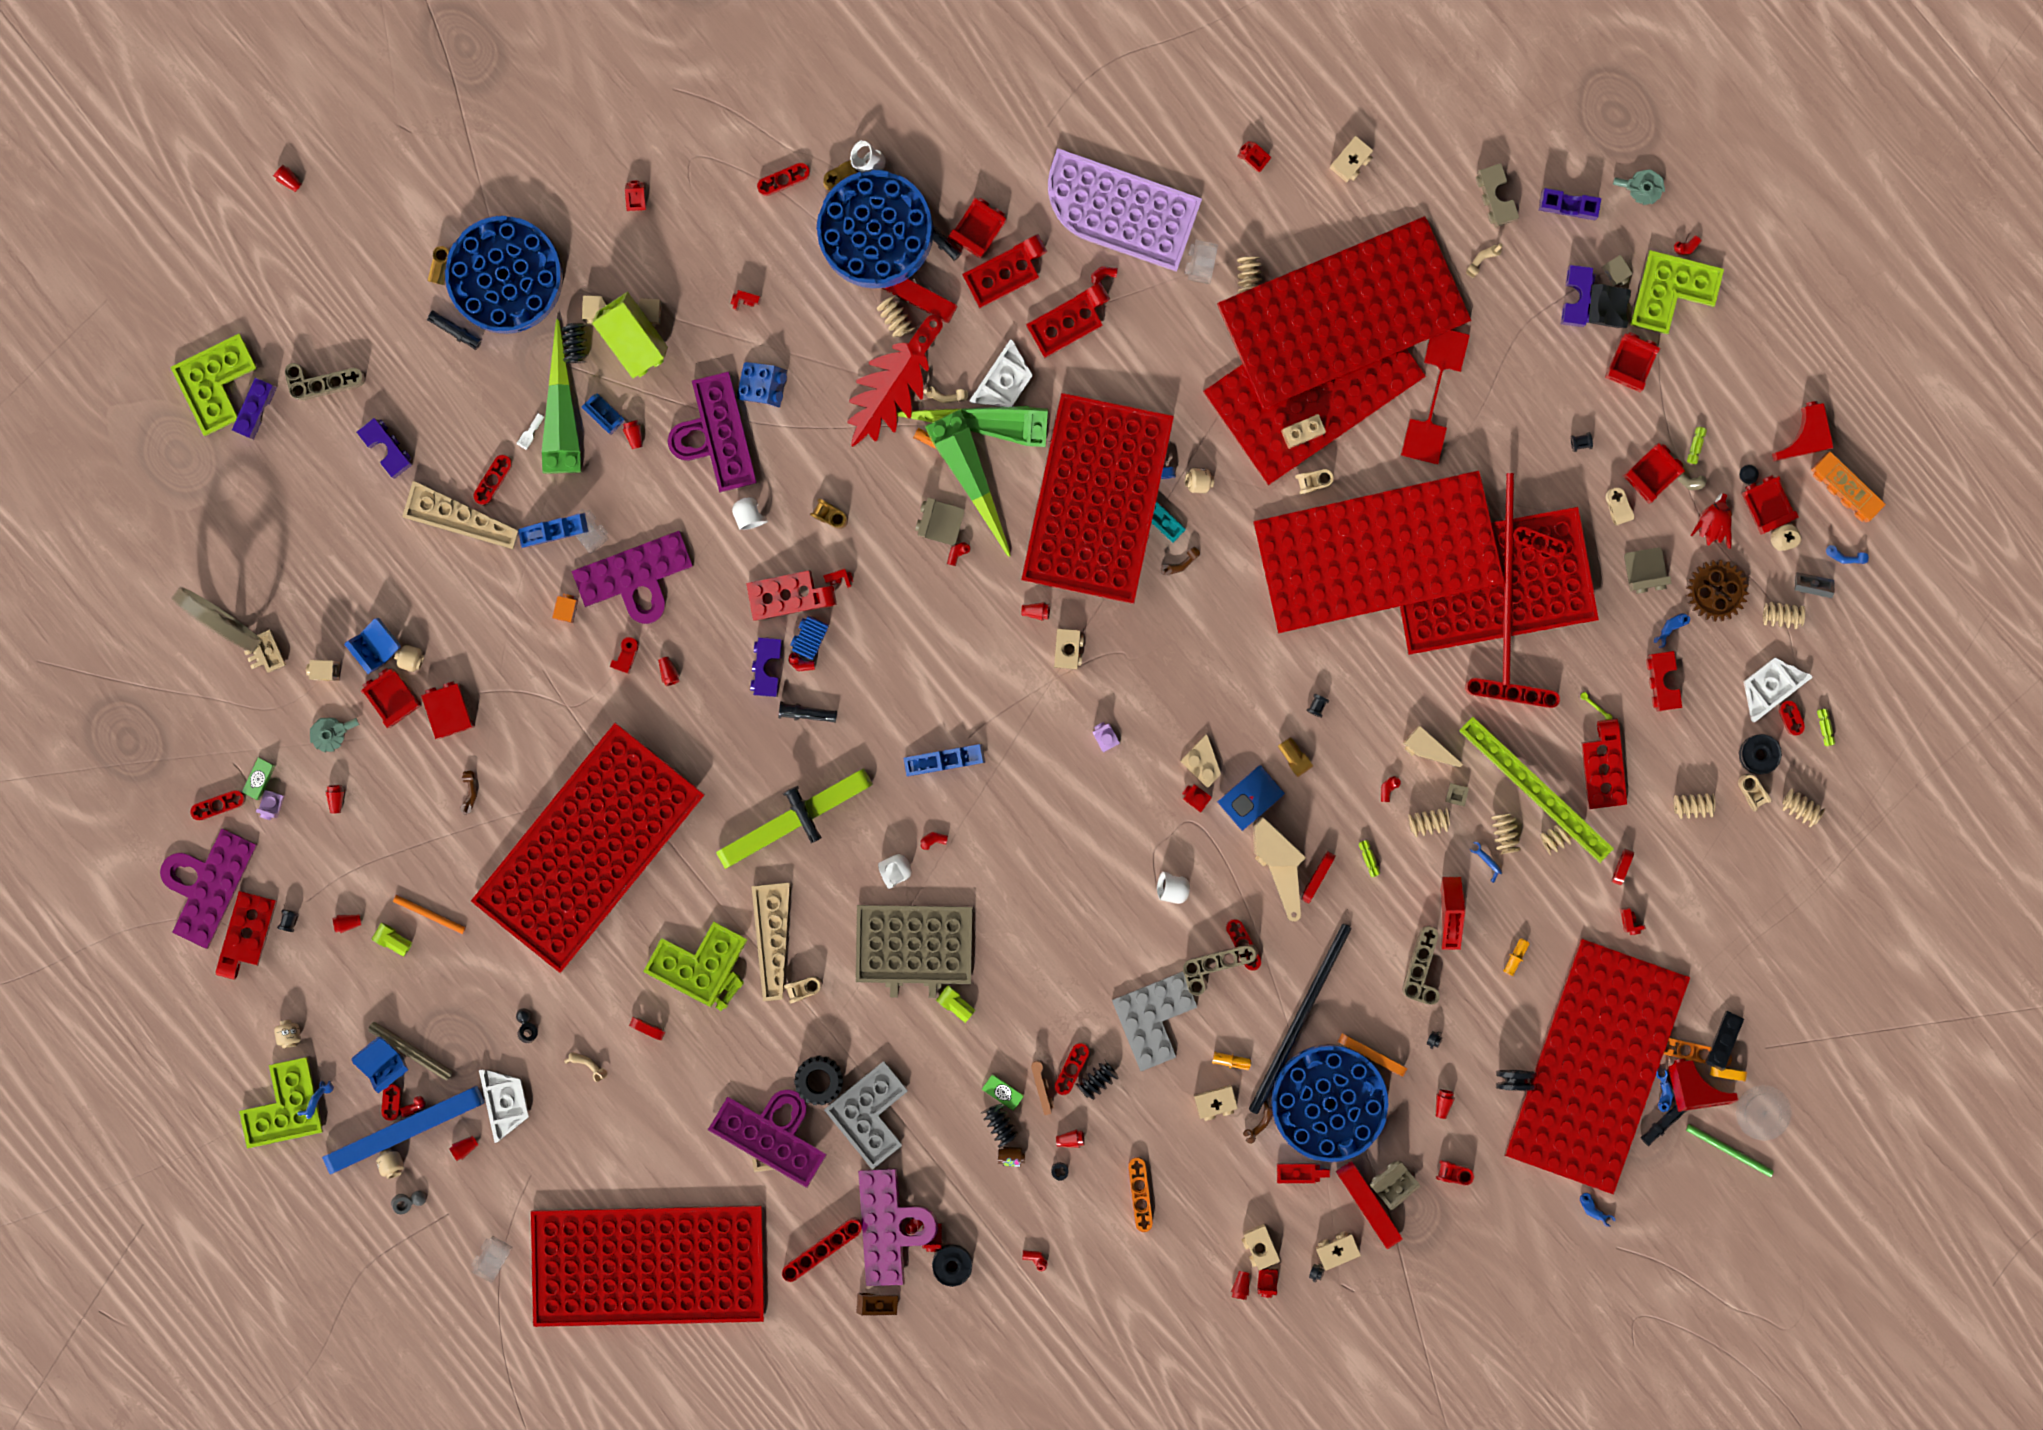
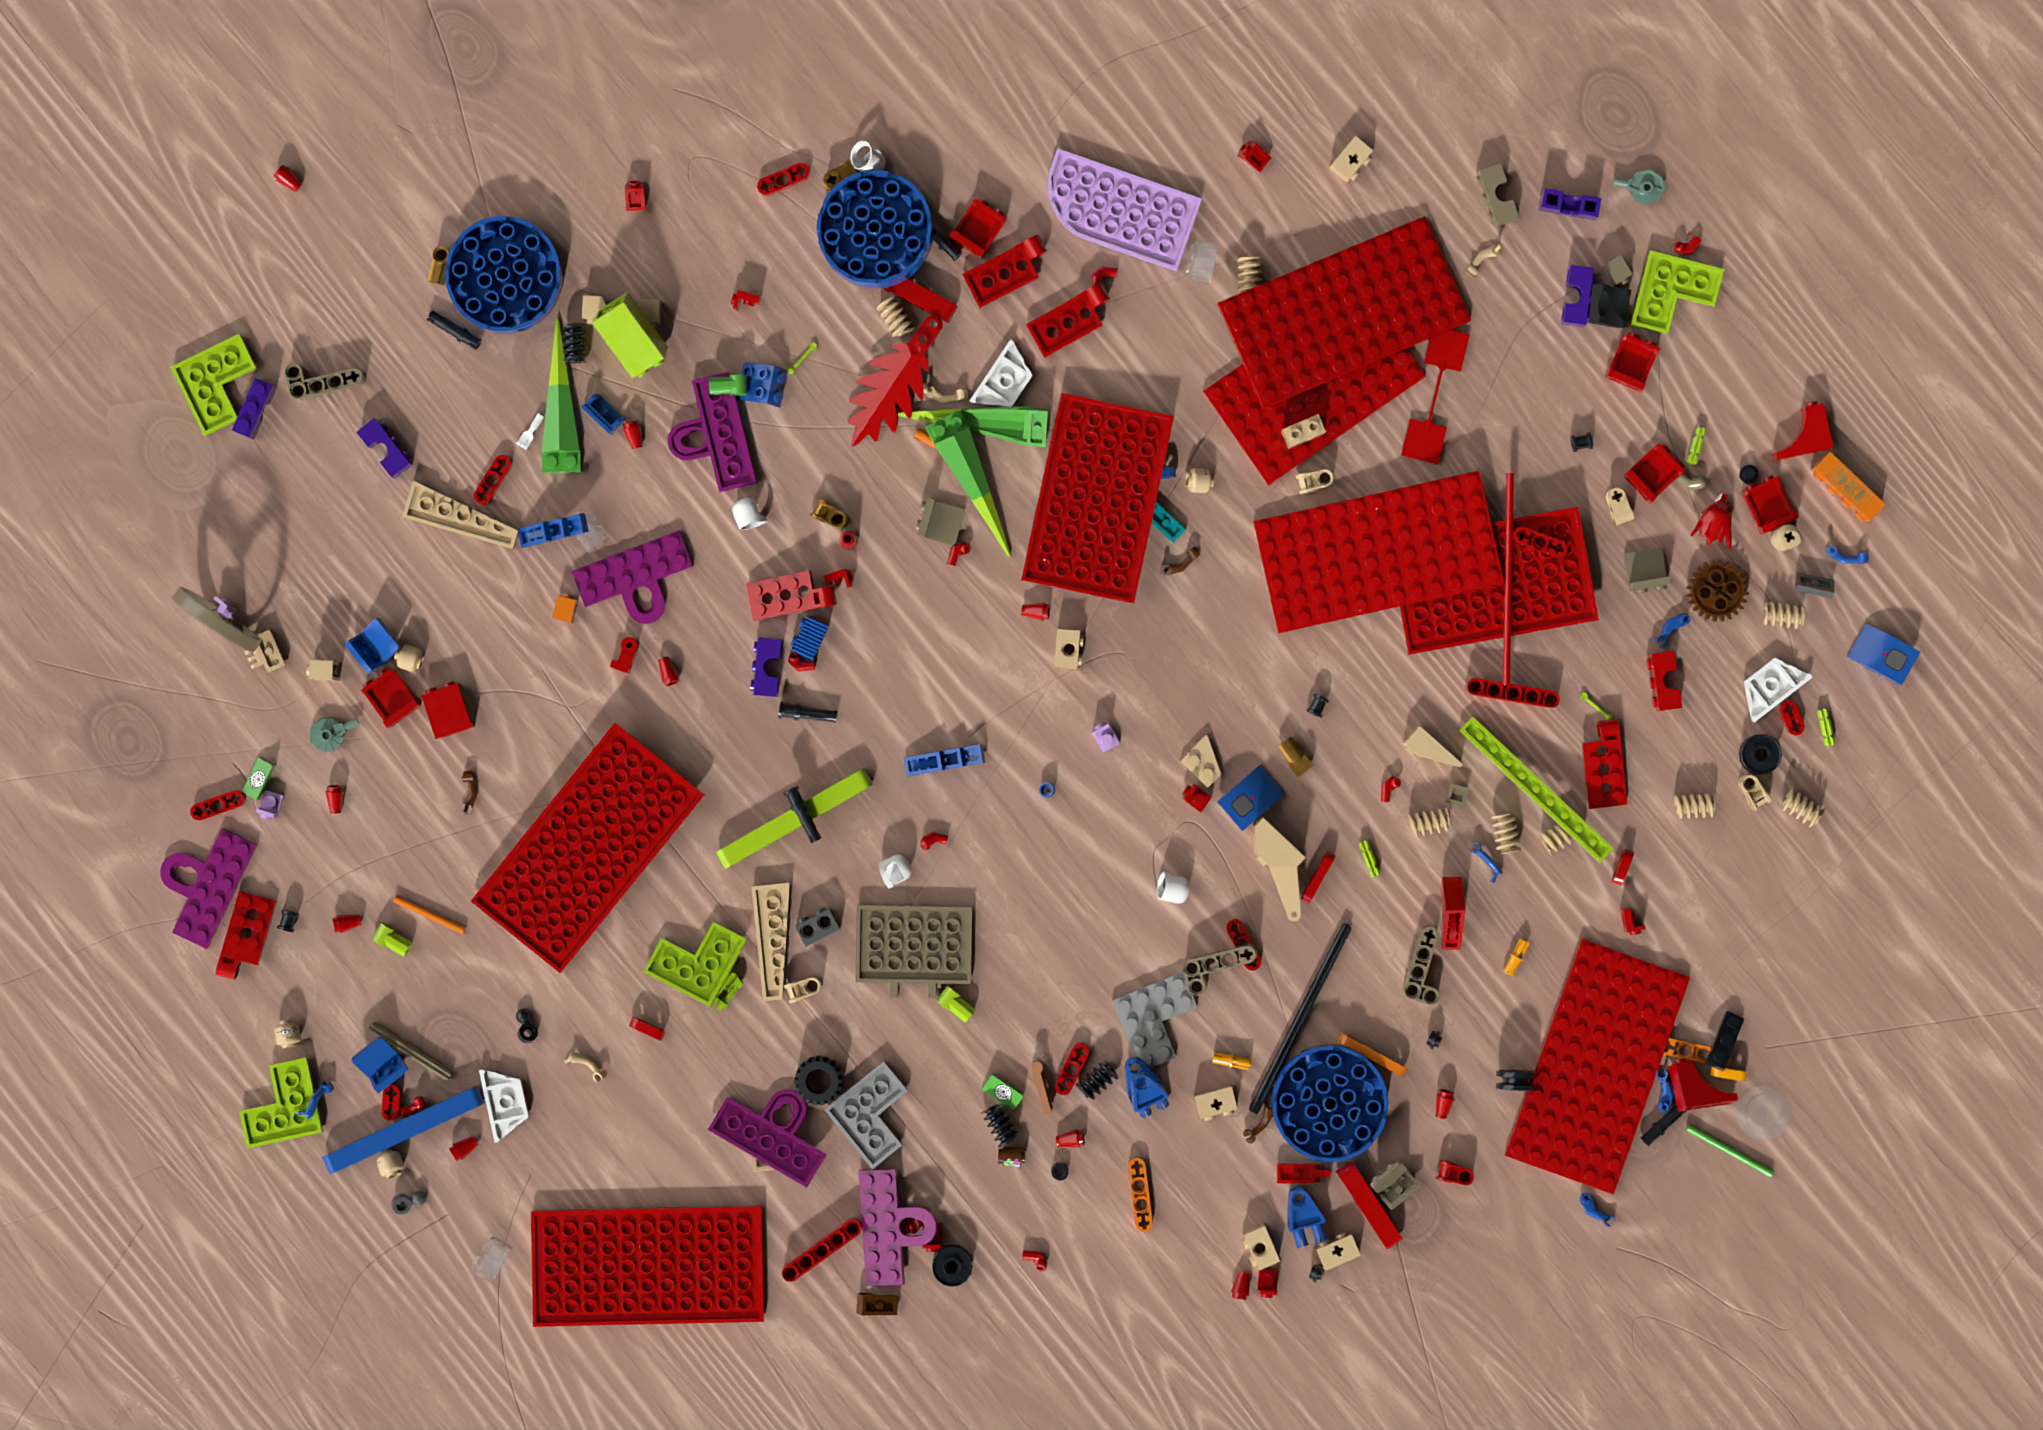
none -> lavender bracket [214,596,237,619]
none -> bright green piece [709,374,747,396]
none -> lime hinge [788,342,817,374]
none -> dark grey brick [795,907,841,947]
none -> red cone [839,531,858,550]
none -> blue hinge [1039,782,1055,798]
none -> blue piece [1125,1057,1169,1118]
none -> blue piece [1287,1186,1327,1248]
none -> blue slope [1847,624,1921,685]

